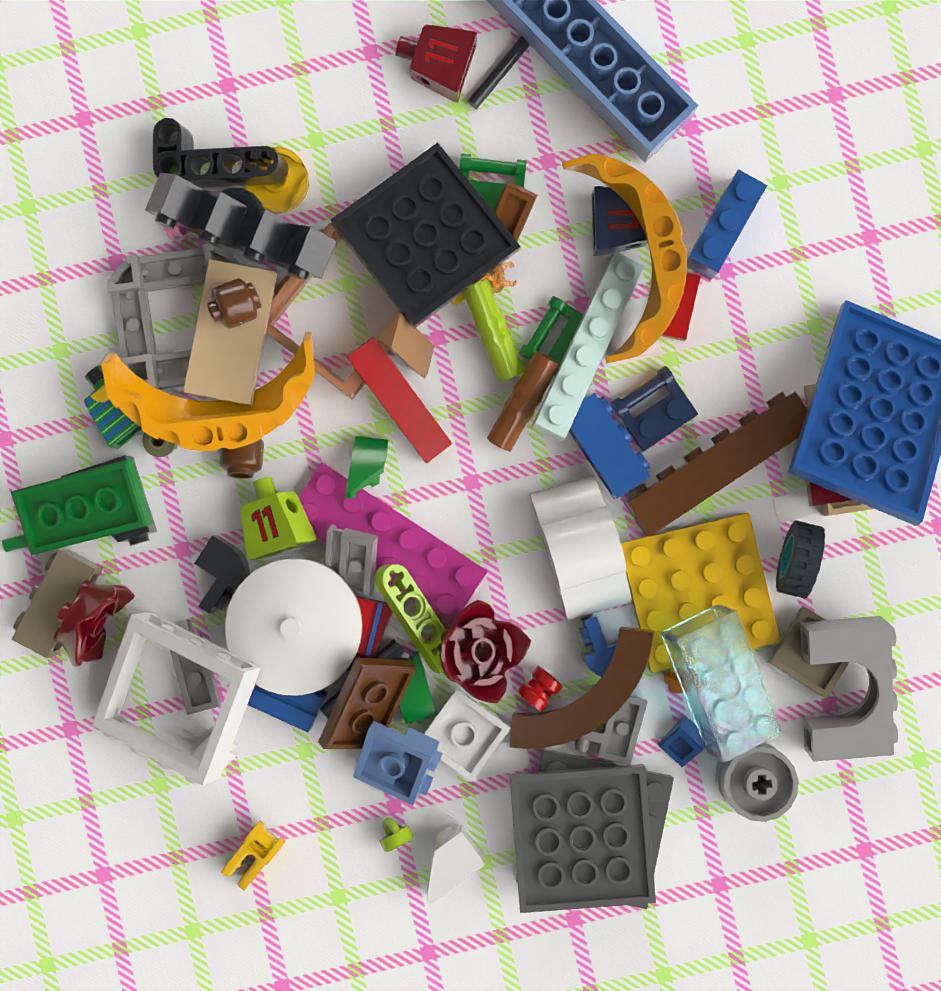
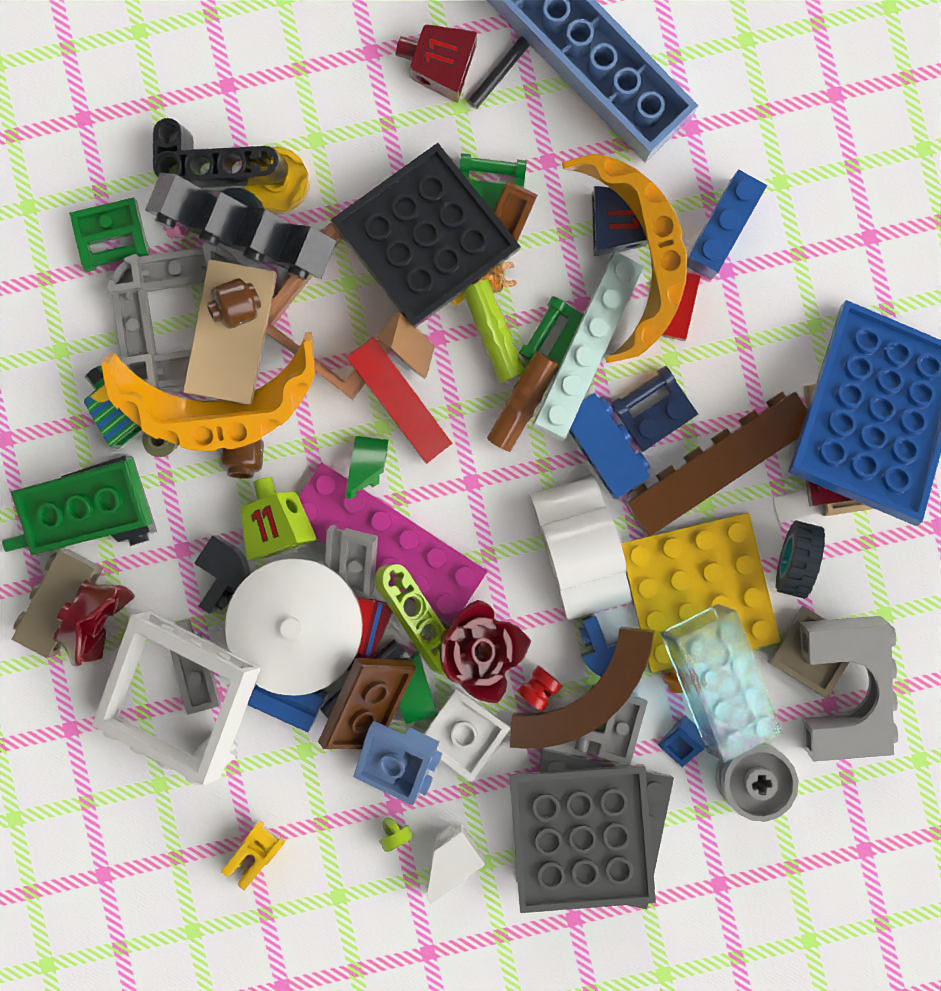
none -> green plate [69,197,151,272]

